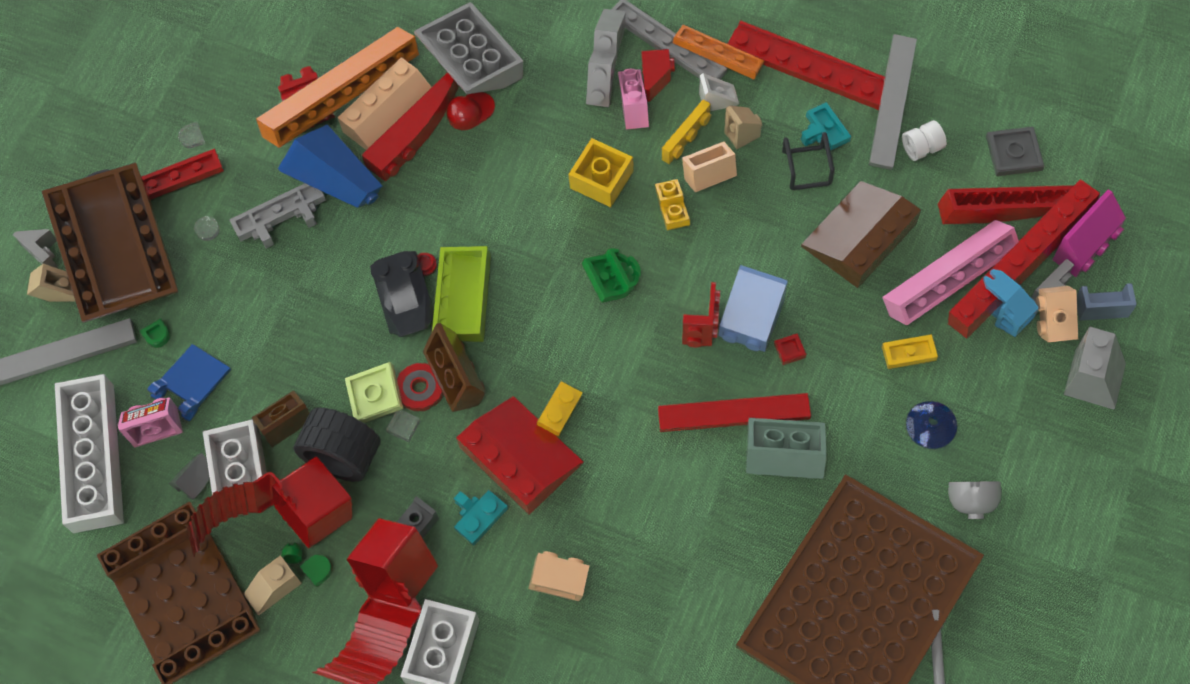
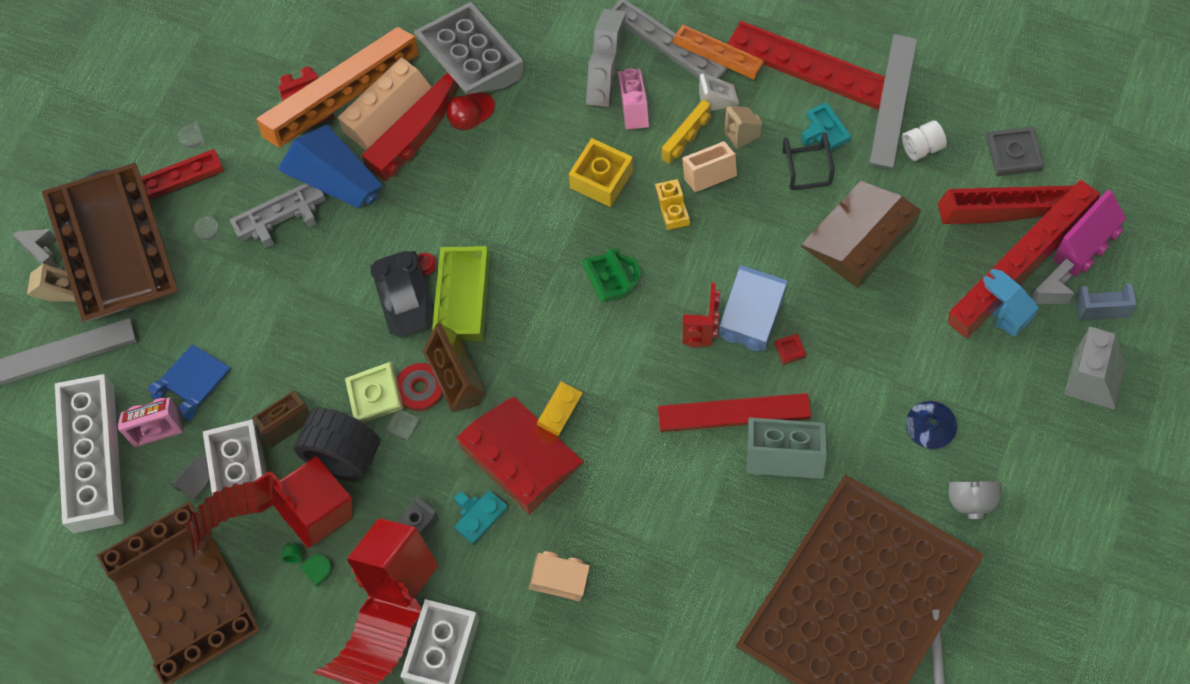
green tile [140,318,170,348] -> none
tan slope [243,555,302,615] -> none
red slope [641,49,675,102] -> none
bright pink brick [882,220,1019,325] -> none
yellow plate [882,334,938,369] -> none
light nougat brick [1036,286,1078,342] -> none

